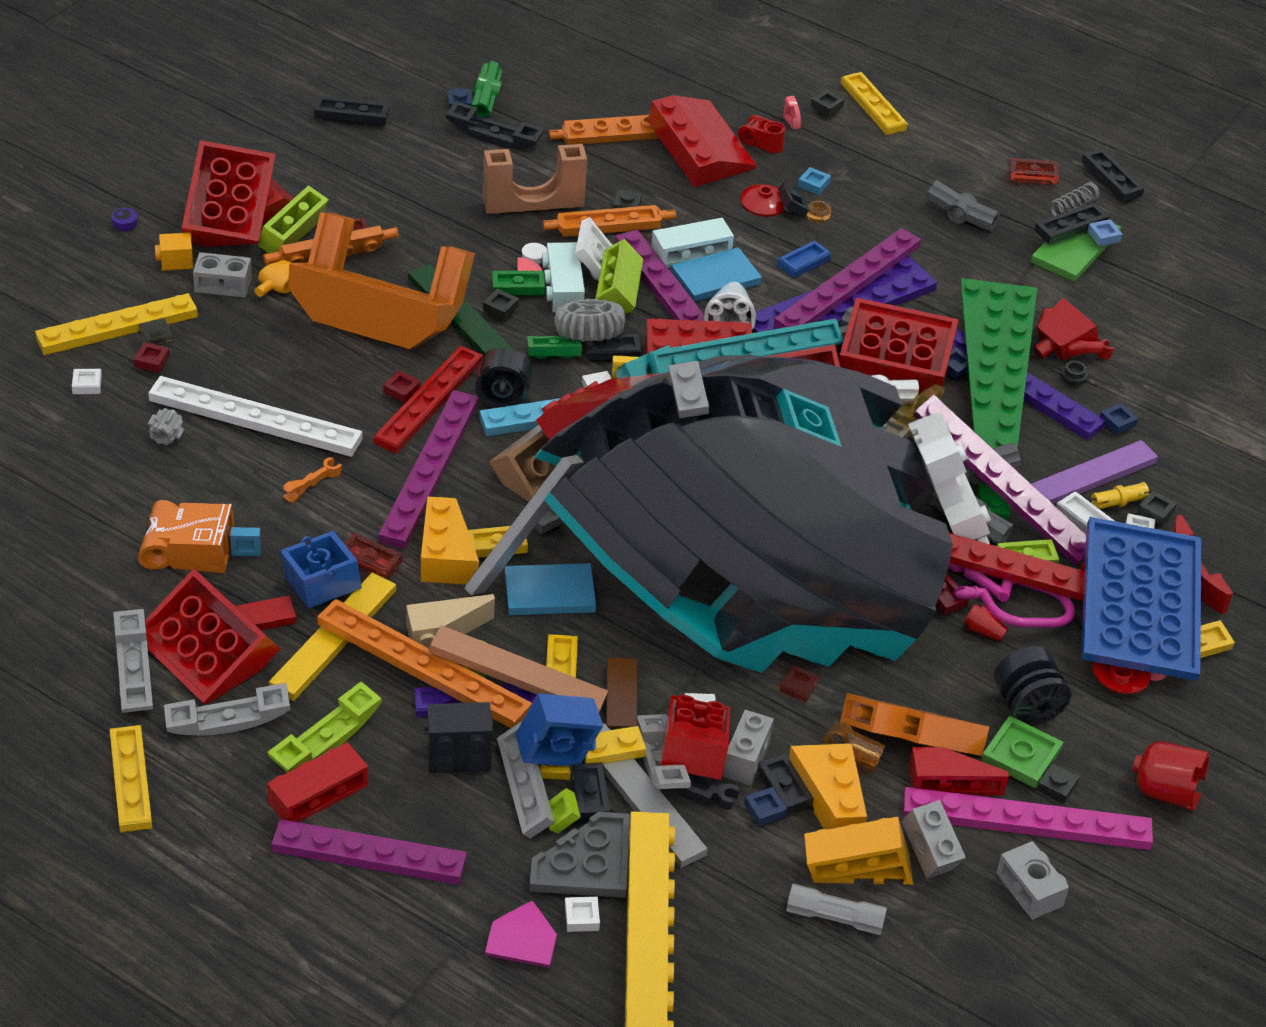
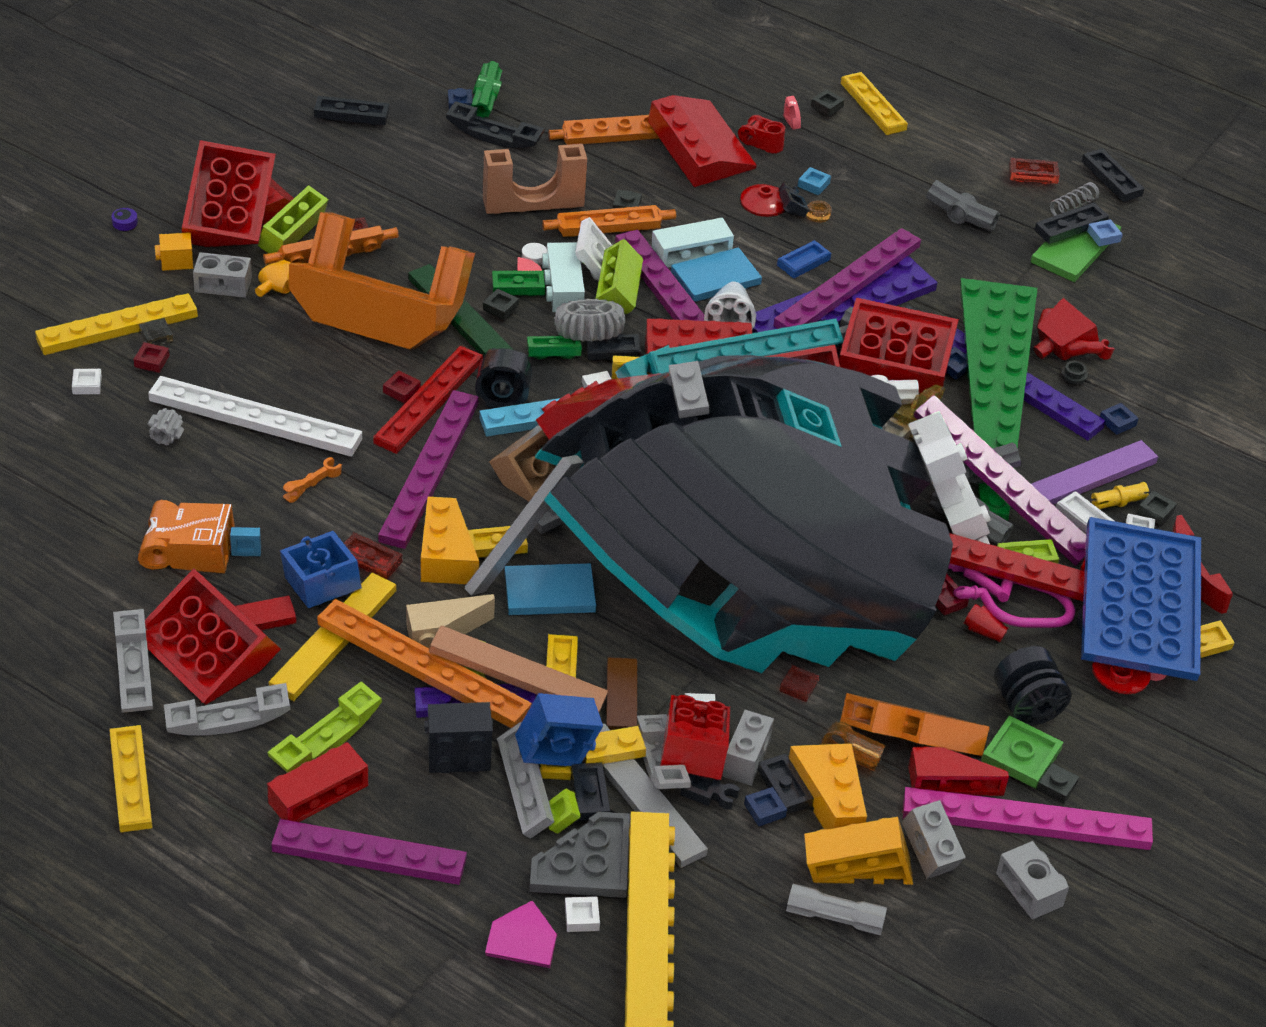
red cylinder [1133,741,1210,811] -> none

